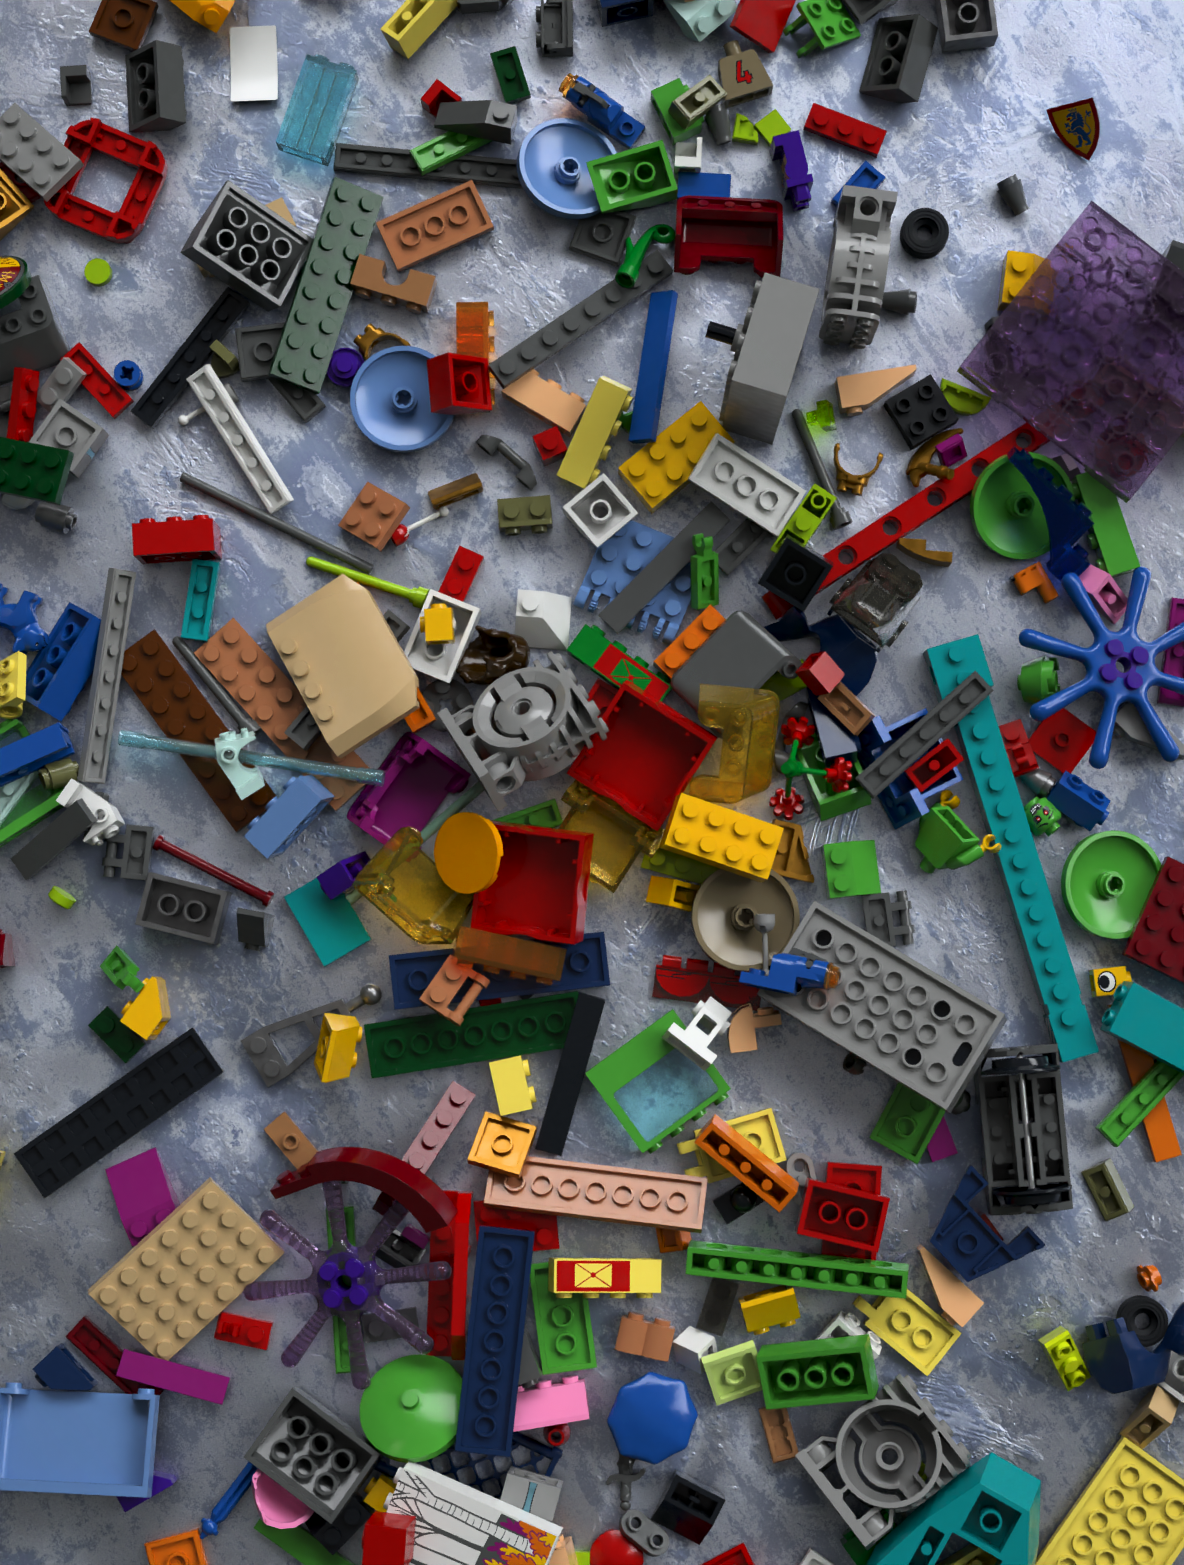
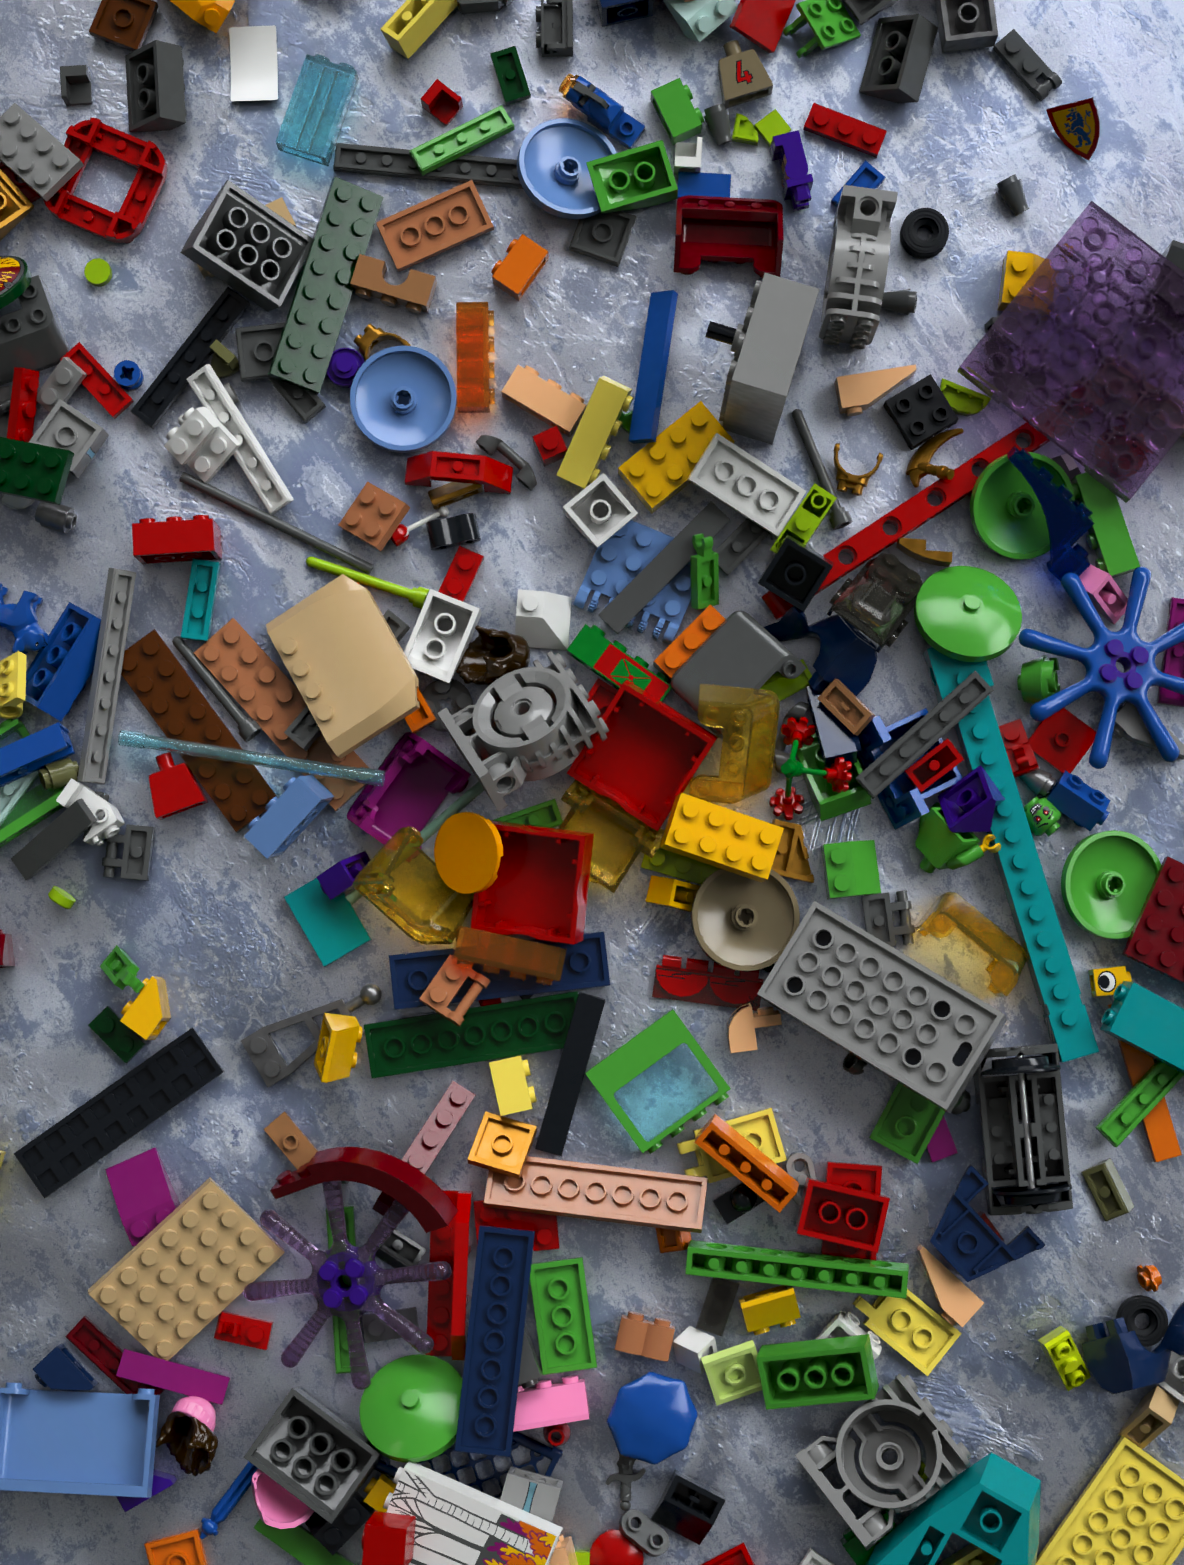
flat silver brick [135,872,232,945] -> none
dark red bar [153,835,274,907] -> none
light aqua tile [214,728,265,800] -> none
dark grey slope [237,908,275,951] -> none
magenta tile [401,1224,430,1249] -> none
yellow brick [420,603,455,645] -> none
red slope [427,353,492,415] -> none
dark grey slope [434,100,517,145] -> none
dark grey plate [488,250,673,389] -> none
olive bracket [497,495,553,536] -> none
light yellow brick [548,1258,662,1298] -> none
green plant [615,224,675,288] -> none
white tile [662,996,732,1071] -> none
olive slope [668,75,727,130] -> none
blue plate [739,948,840,996] -> none
light grey hinge [753,914,775,976] -> none
medium nougat plate [758,1406,799,1464] -> none
panel [795,651,844,696] -> none
clear neon green tile [806,400,837,432] -> none
magenta tile [935,433,967,467] -> none
orange piece [1009,561,1059,604] -> none
none -> red torso [149,752,208,820]
none -> dark brown hair [156,1396,218,1476]
none -> white plate [164,407,241,483]
none -> red slope [405,451,513,494]
none -> black axle [426,513,481,551]
none -> orange brick [491,234,549,301]
none -> bright green dish [914,566,1022,662]
none -> clear yellow windscreen [915,892,1027,997]
none -> dark purple slope [938,765,1005,832]
none -> dark grey plate [993,29,1062,101]

